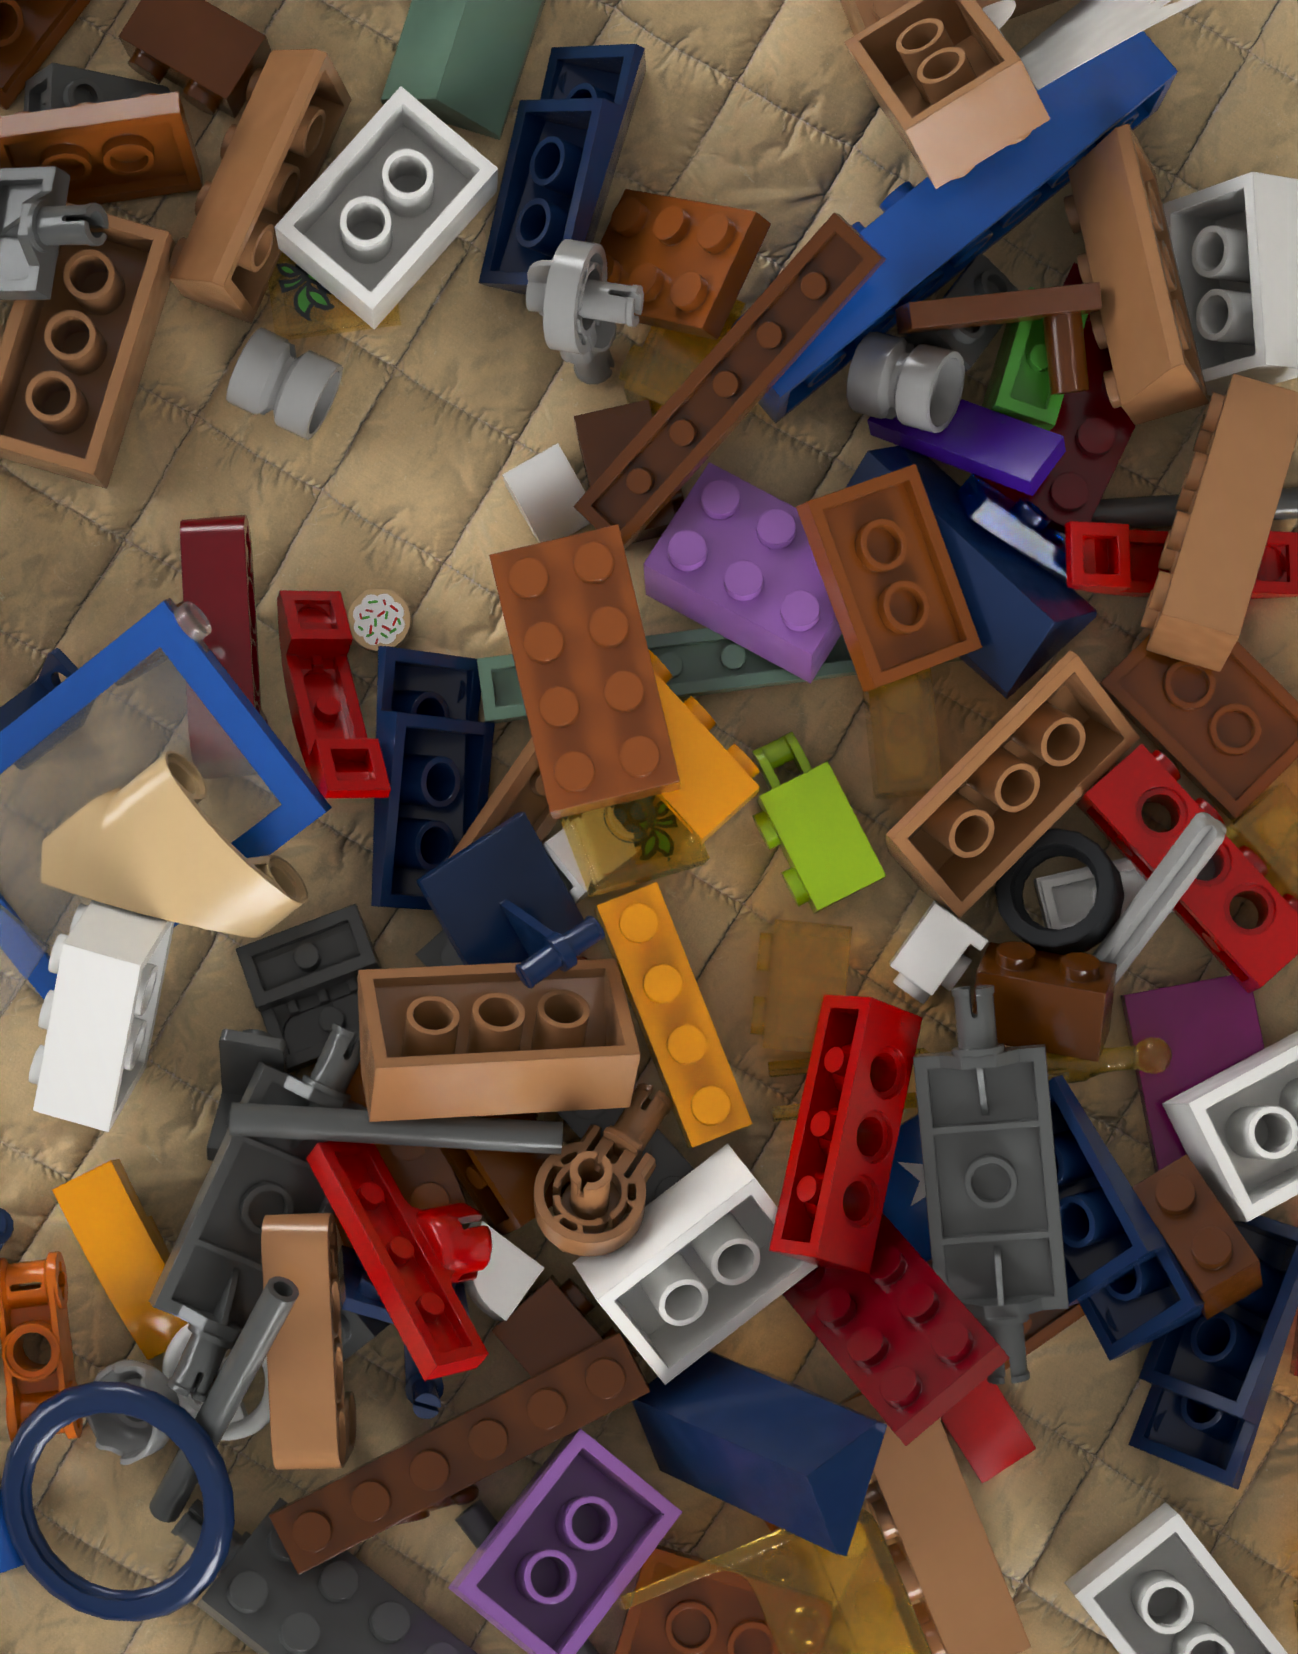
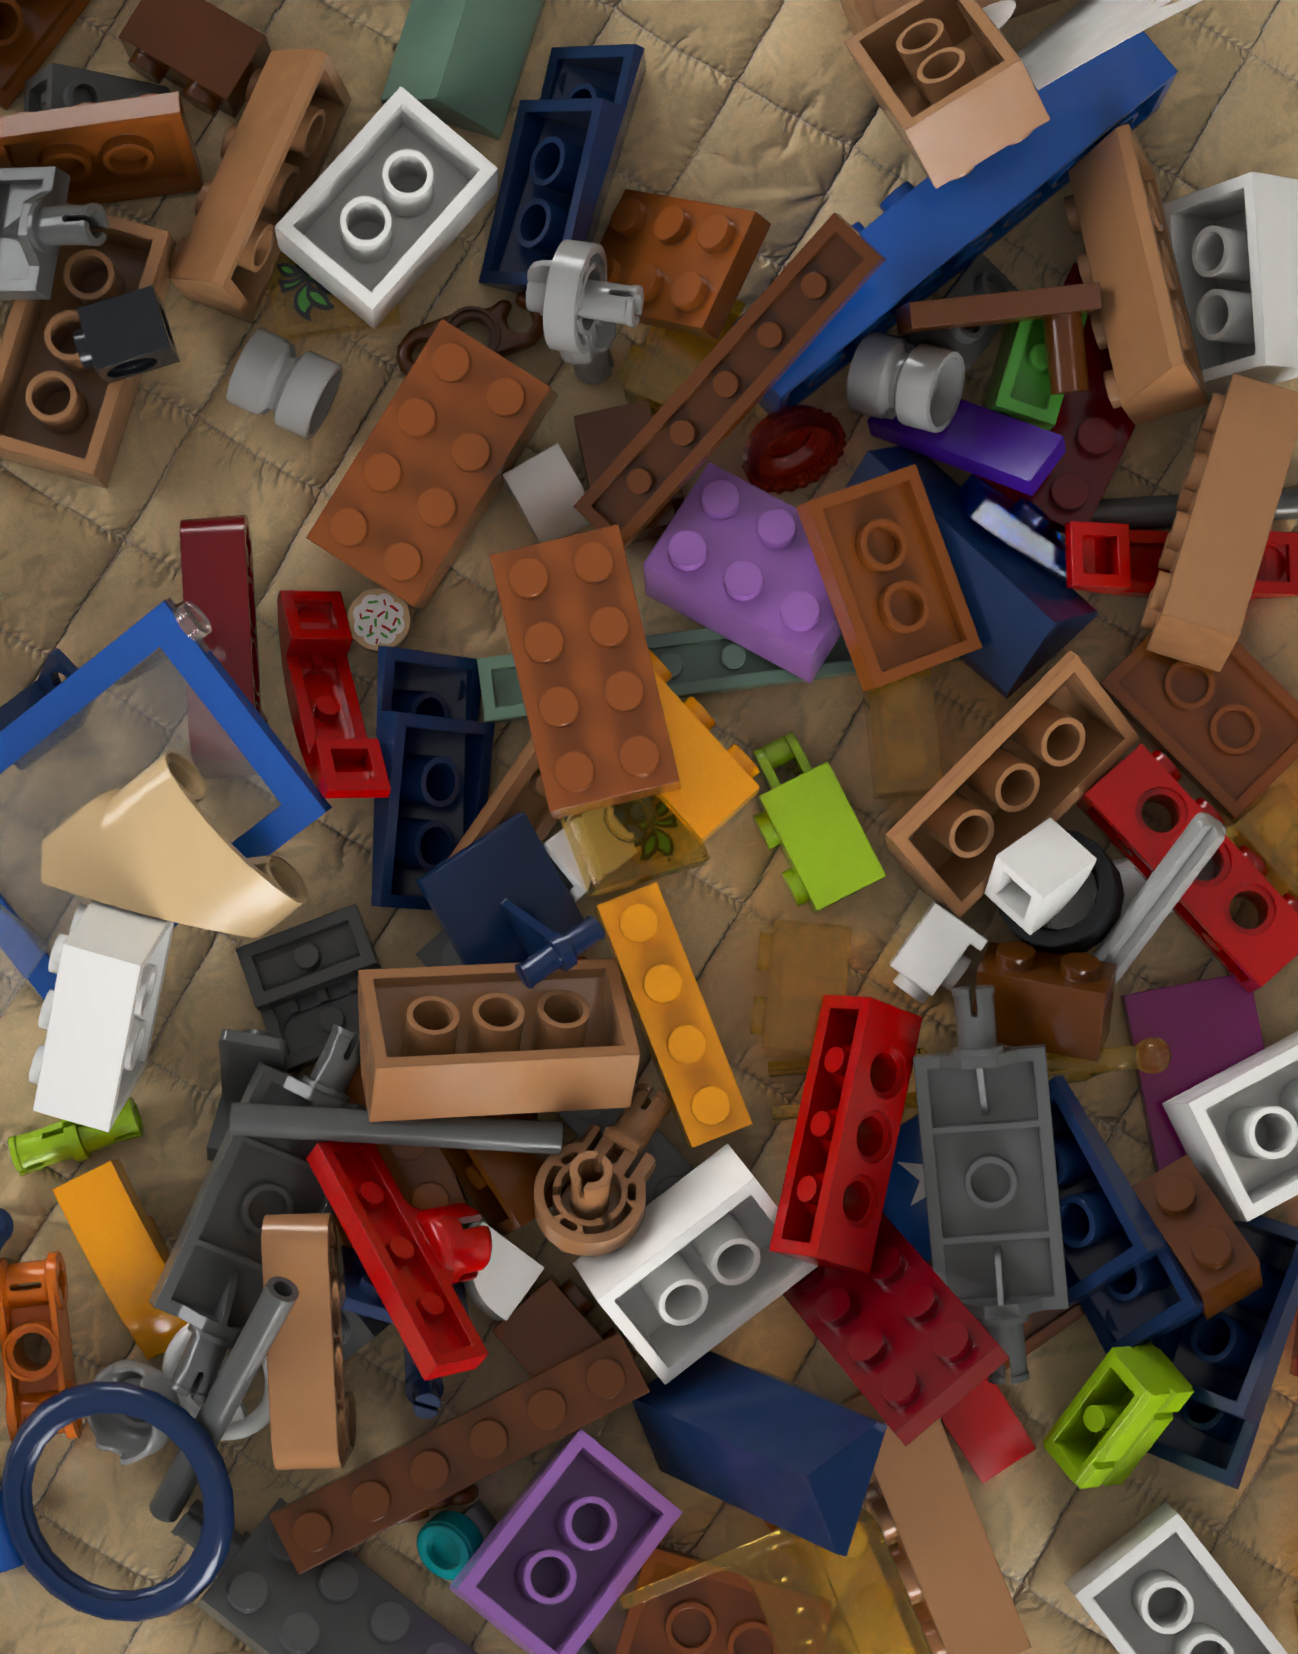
none -> lime pin [8,1097,145,1176]
none -> black brick [73,285,181,384]
none -> dark orange brick [306,319,558,609]
none -> reddish brown piece [396,292,544,376]
none -> teal tile [416,1510,483,1580]
none -> clear red hat [741,405,847,494]
none -> white brick [984,817,1097,935]
none -> lime brick [1042,1345,1194,1489]

